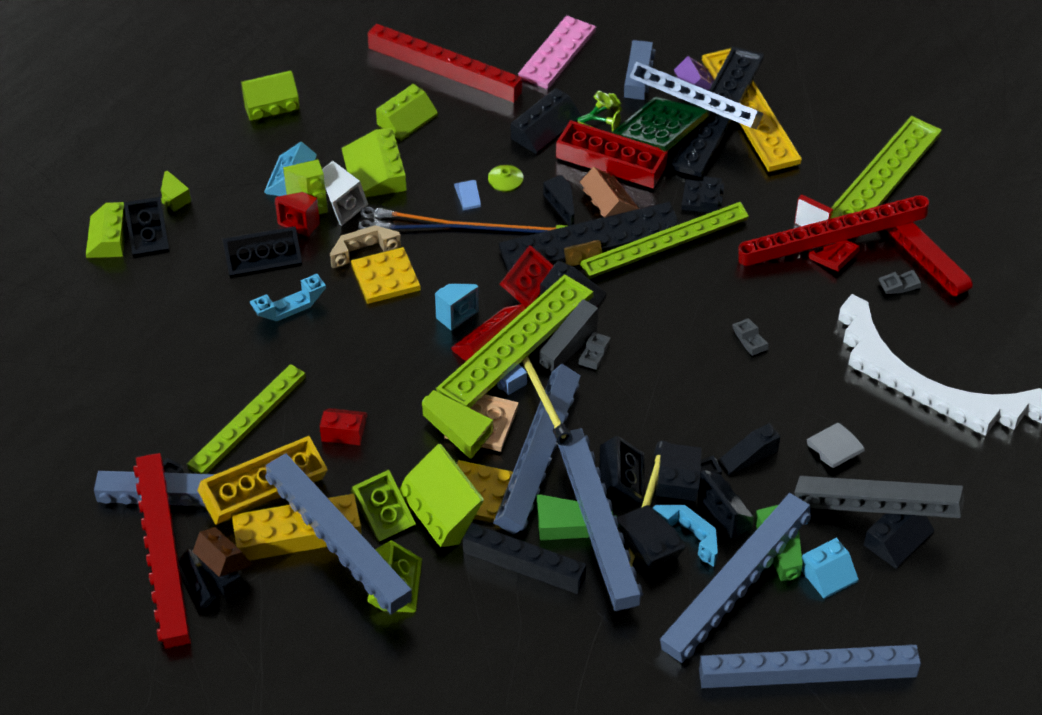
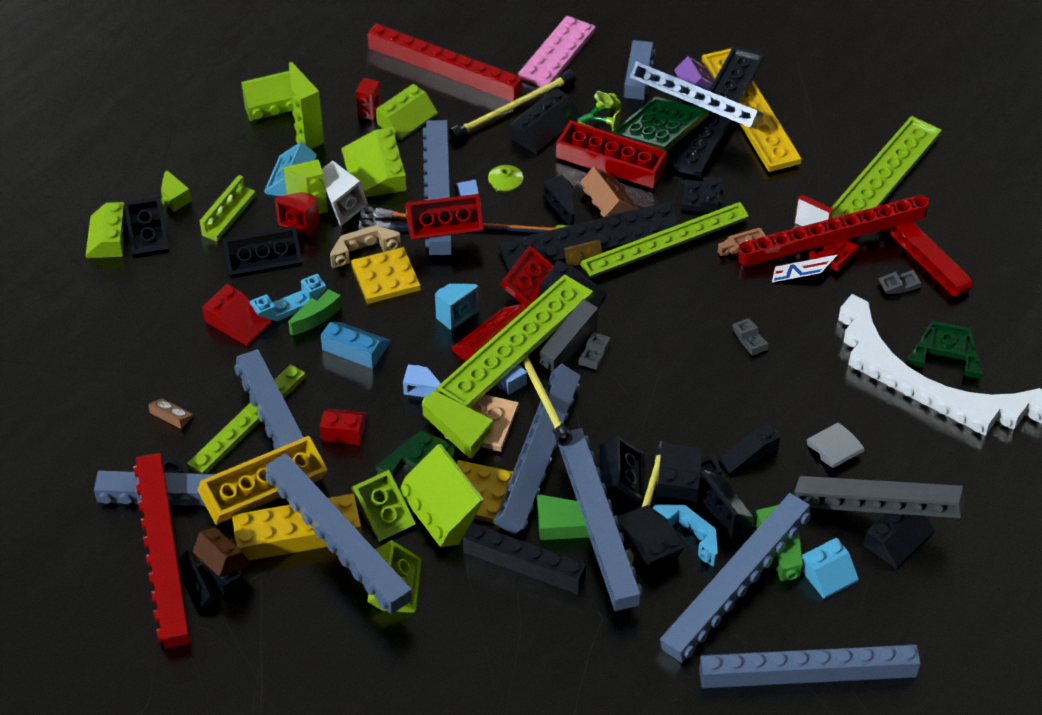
none -> nougat slope [148,398,193,429]
none -> lime fence [200,175,256,242]
none -> red slope [202,284,272,346]
none -> sand blue brick [234,349,304,450]
none -> bright green slope [288,289,342,335]
none -> lime slope [289,62,324,149]
none -> dark azure slope [321,322,390,369]
none -> red brick [356,78,381,120]
none -> dark green wing [376,430,456,477]
none -> light blue slope [403,365,441,397]
none -> red slope [404,194,484,239]
none -> sand blue brick [423,120,451,255]
none -> light yellow hose [449,70,576,141]
none -> nougat hinge [717,227,766,256]
none -> white sticker [772,255,837,282]
none -> dark green wing [906,321,983,379]

